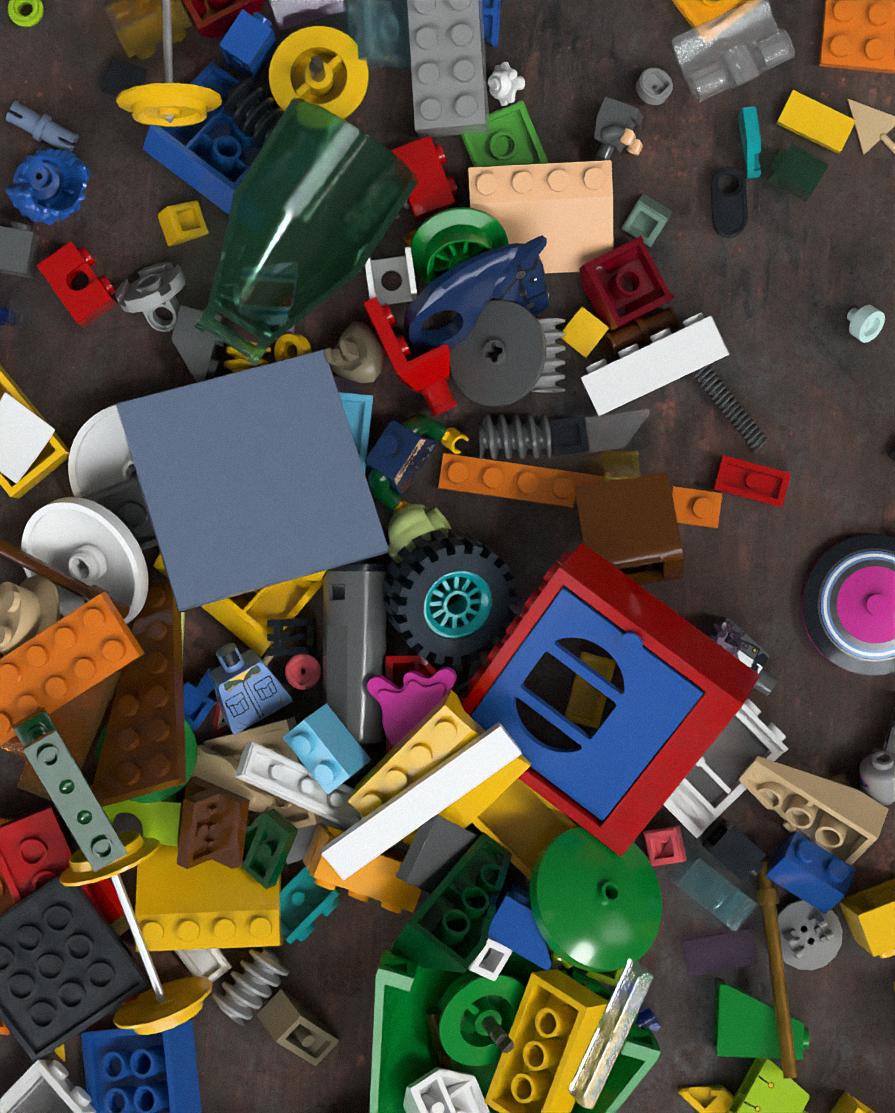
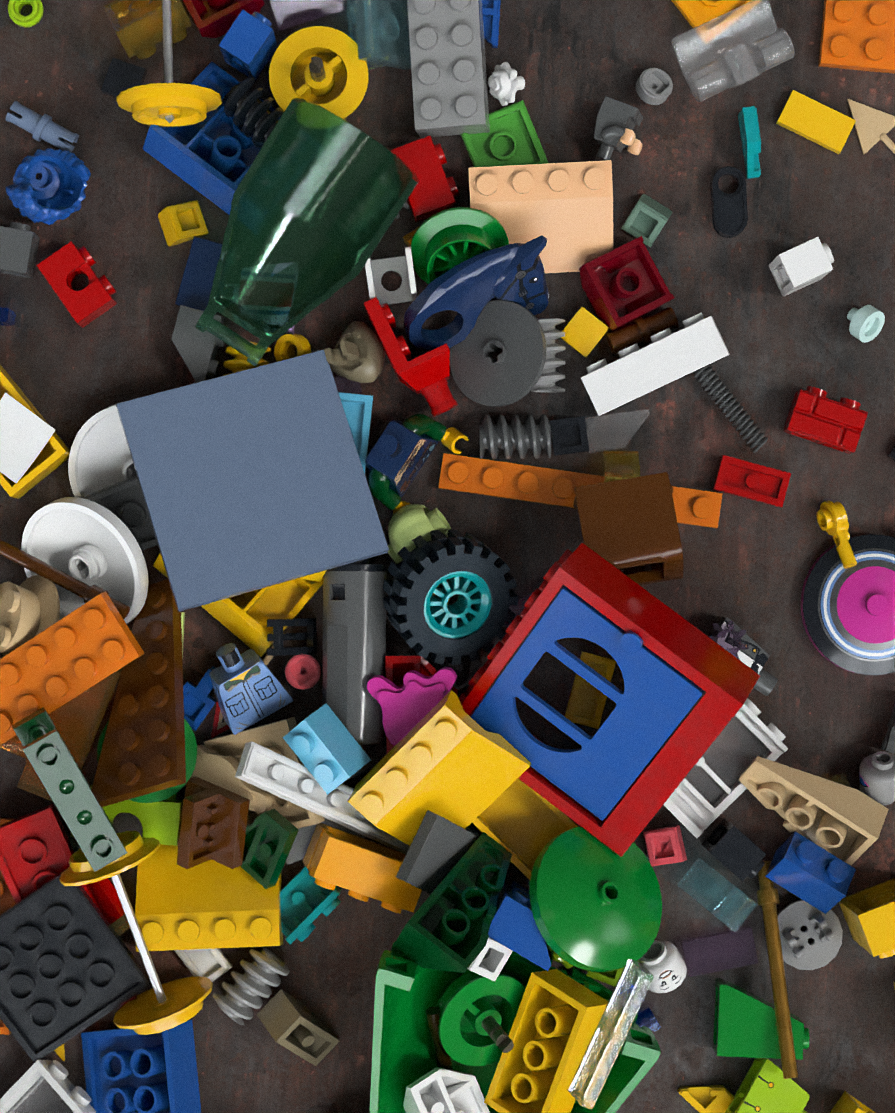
light grey tile [115,262,186,332] -> none
white tile [321,722,522,880] -> none
clear green brick [769,143,829,201] -> none
none -> dark blue tile [175,237,229,313]
none -> white head [635,940,687,993]
none -> white brick [768,237,834,297]
none -> red brick [783,386,868,454]
none -> yellow plate [817,500,857,569]

